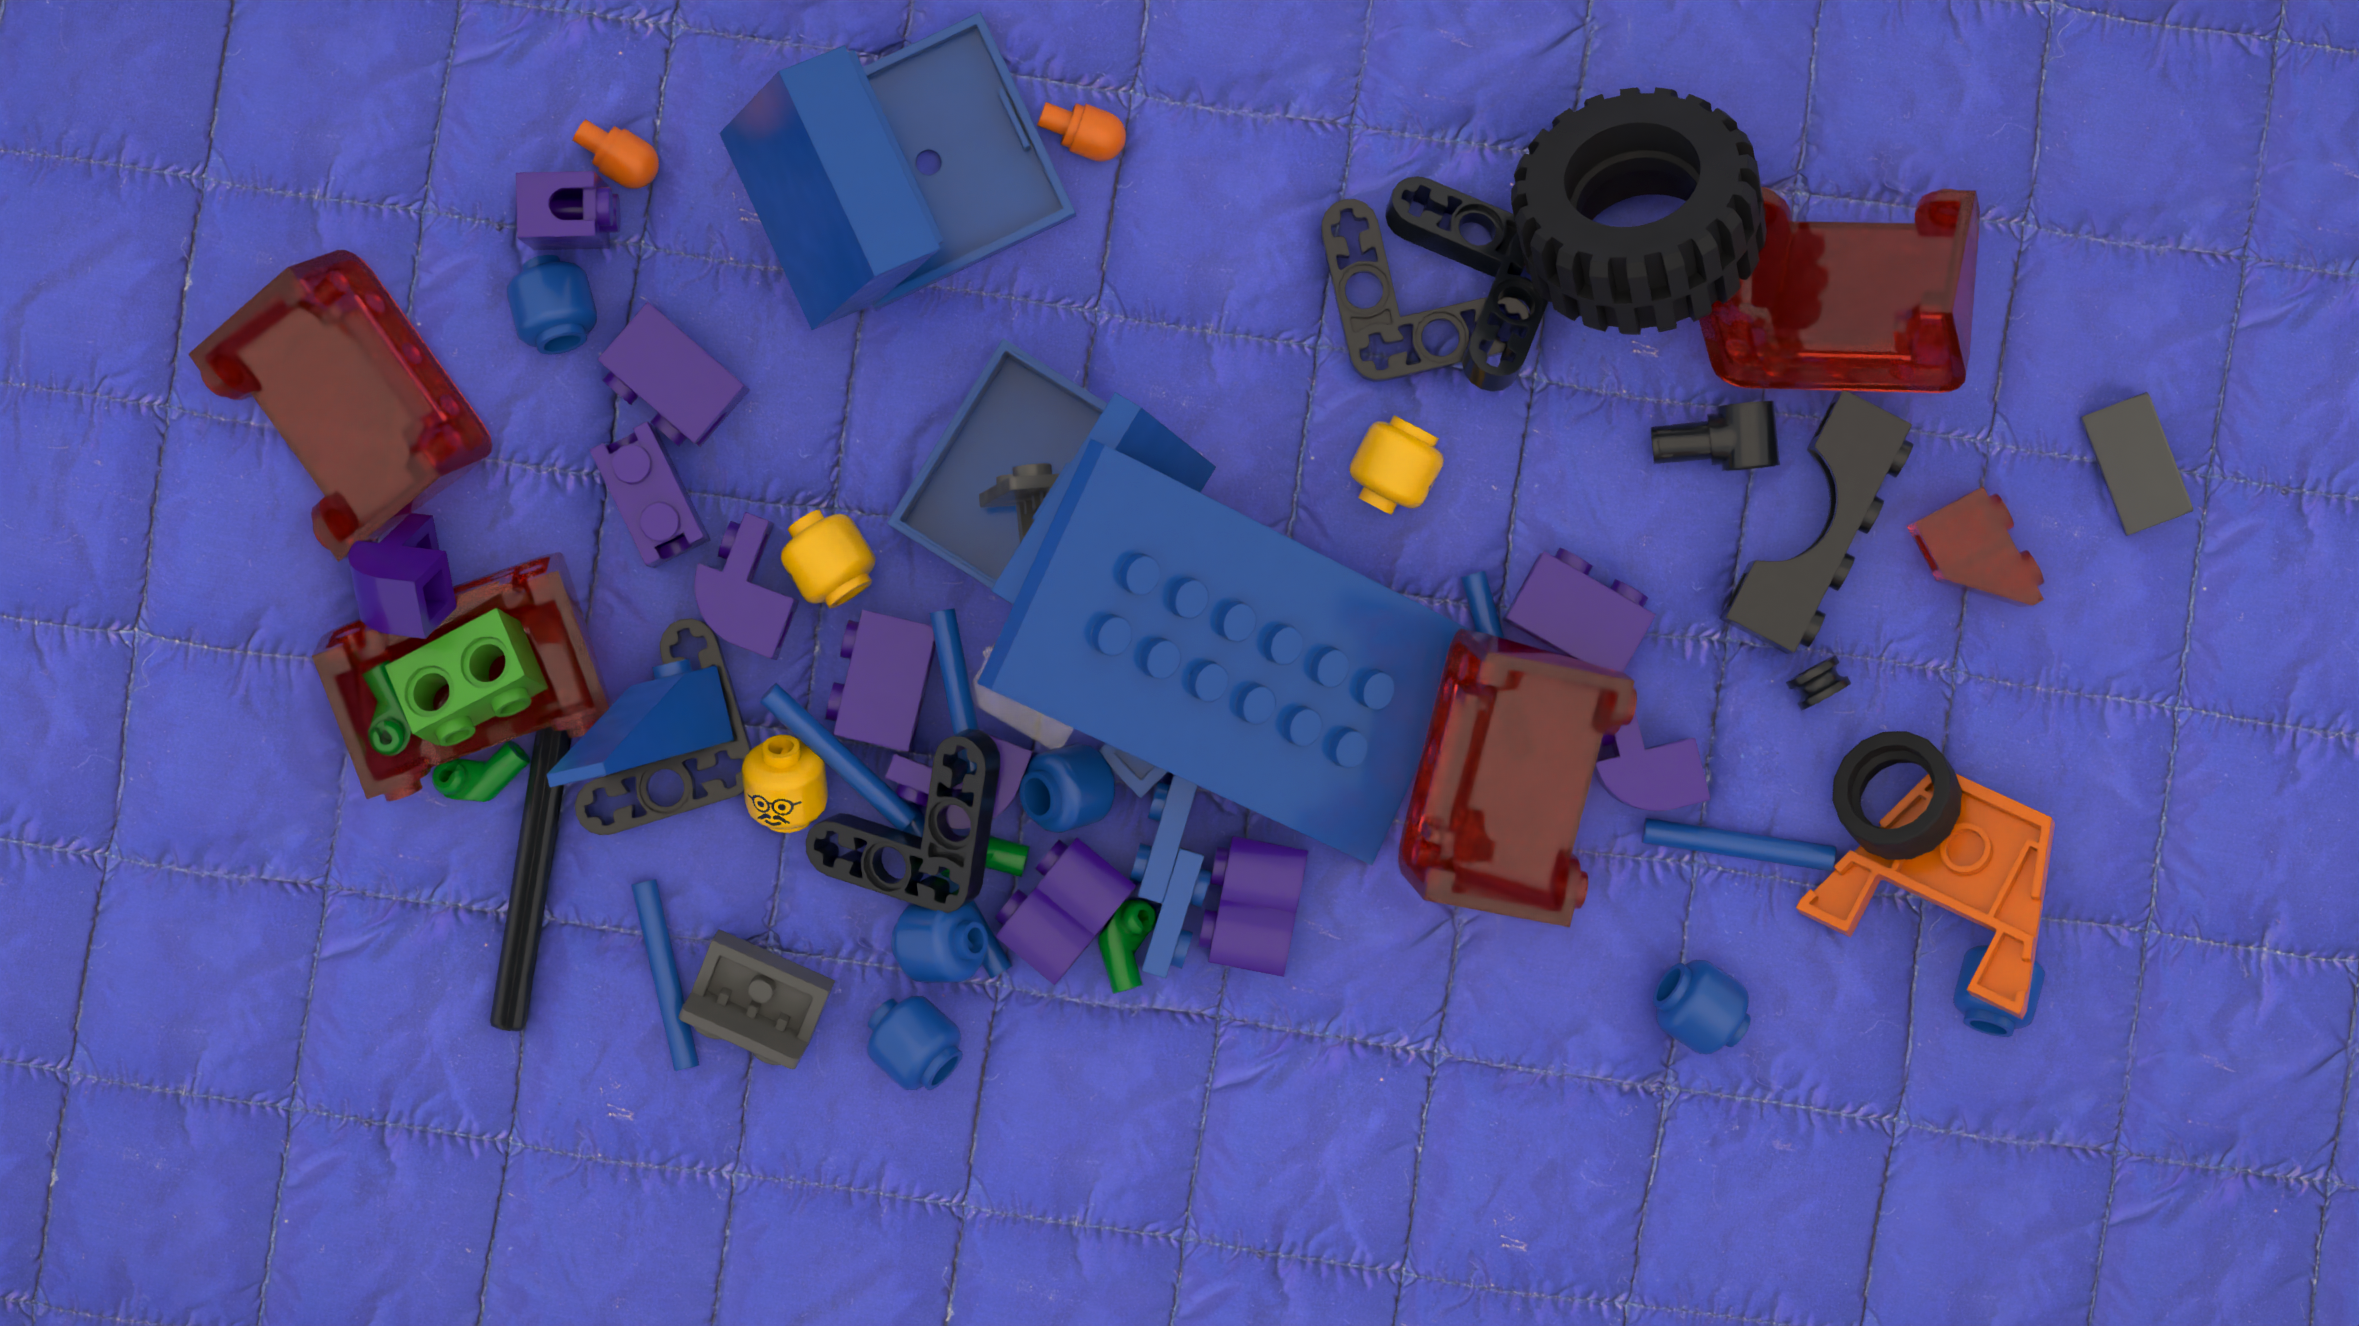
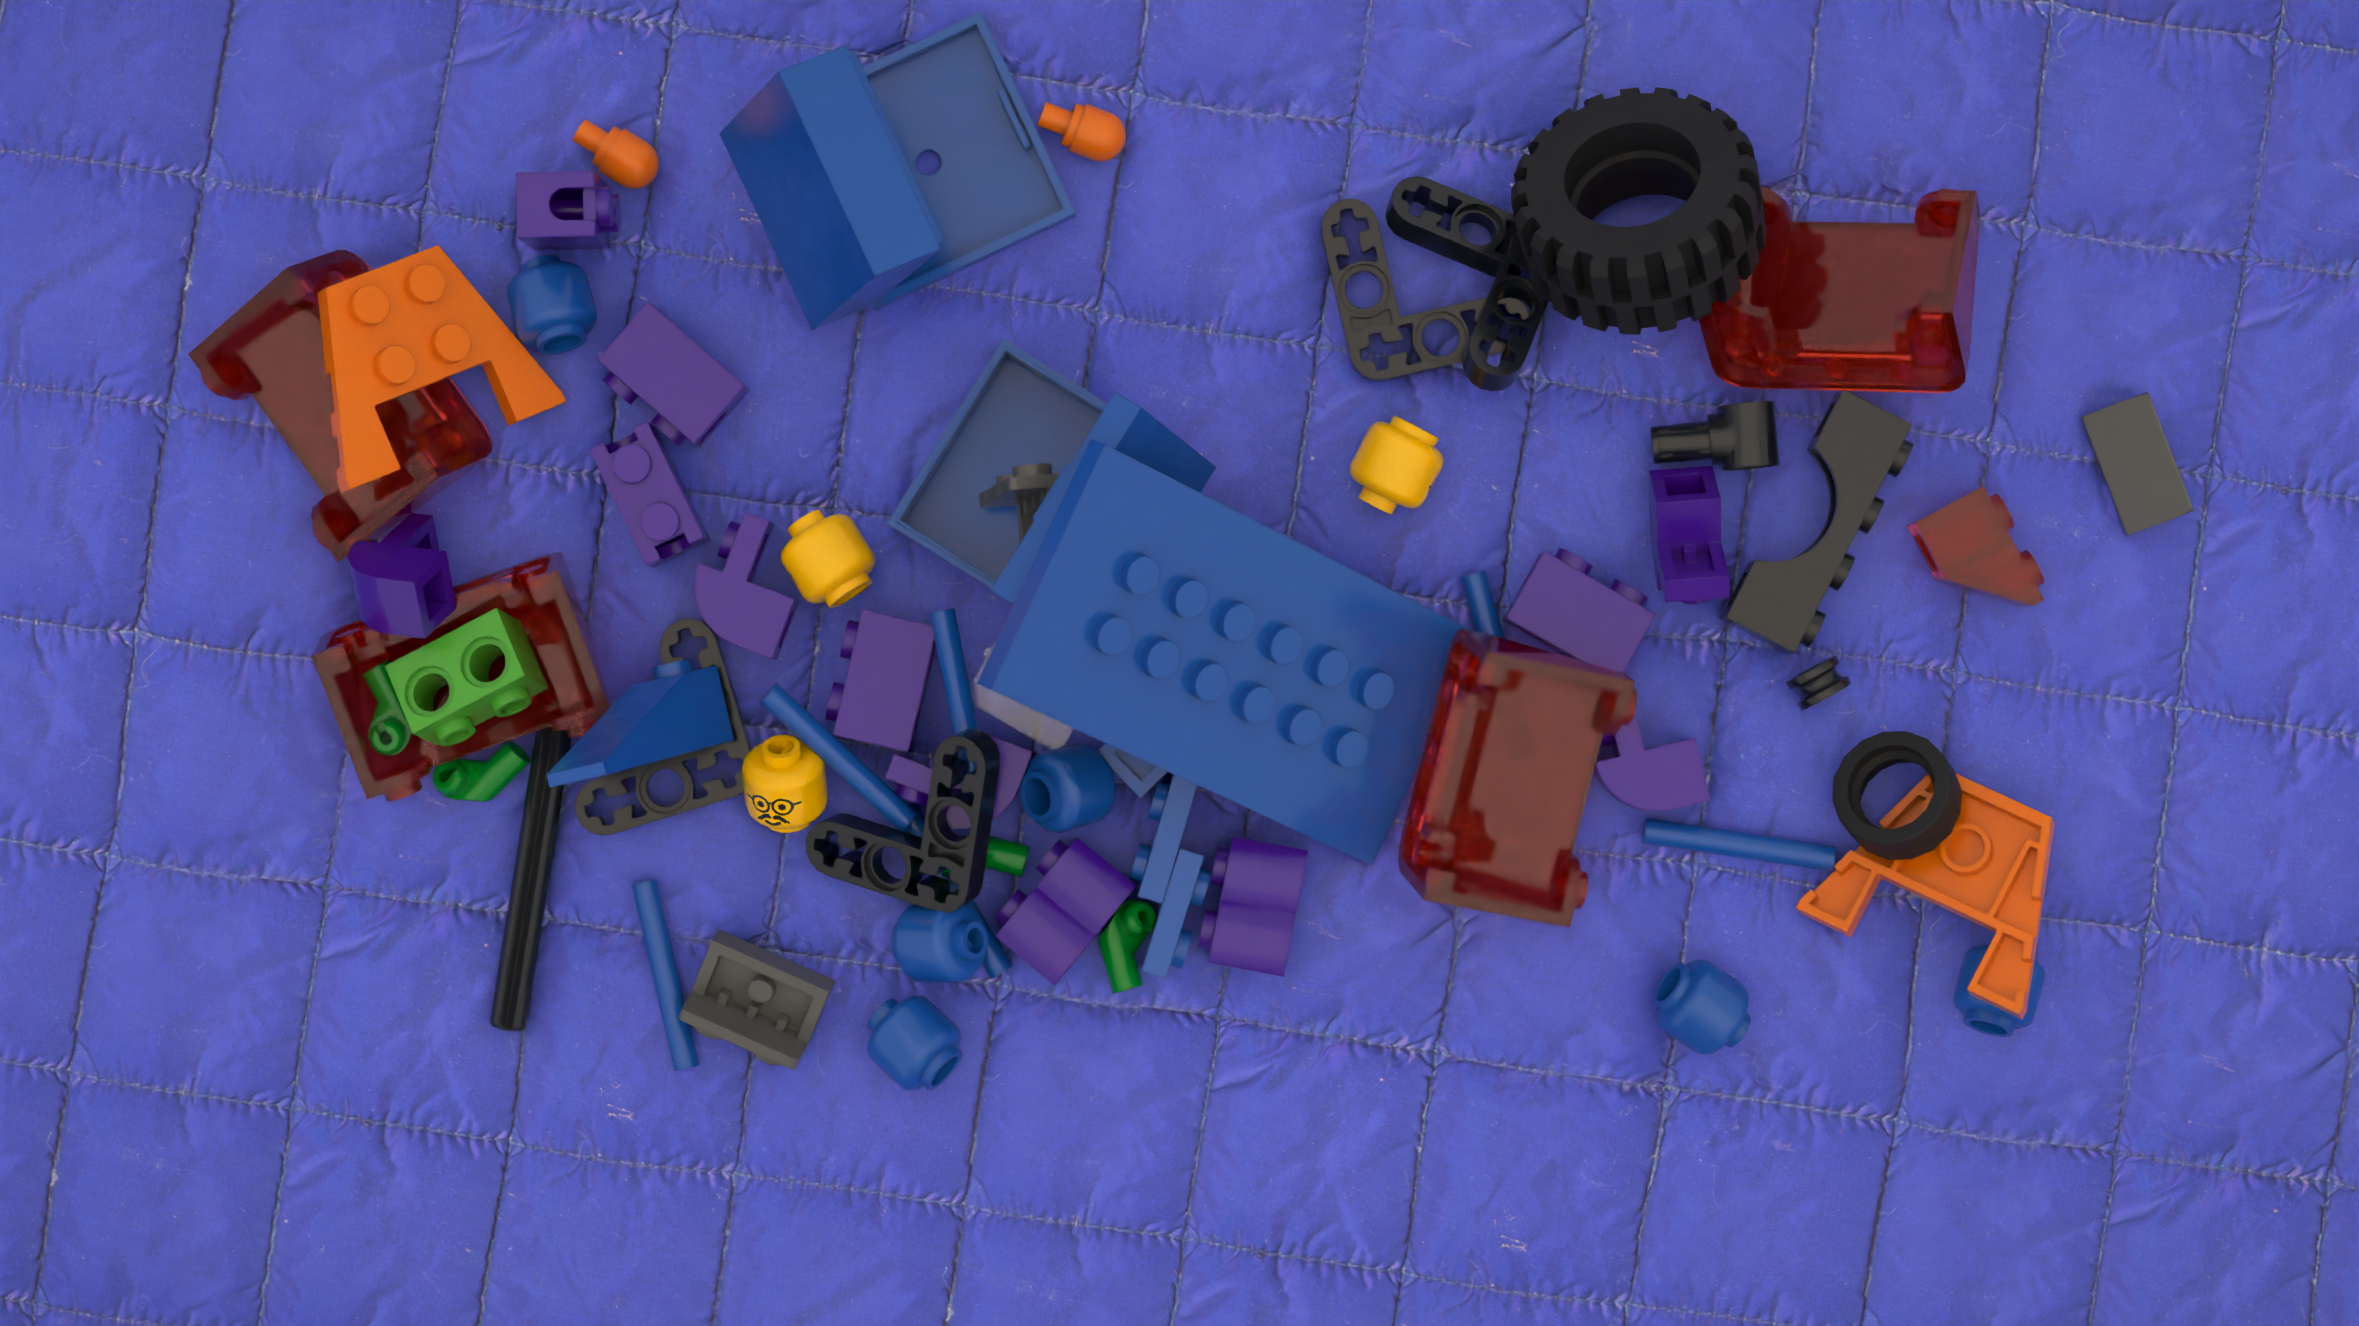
none -> orange wing [318,245,566,494]
none -> dark purple brick [1649,466,1730,604]

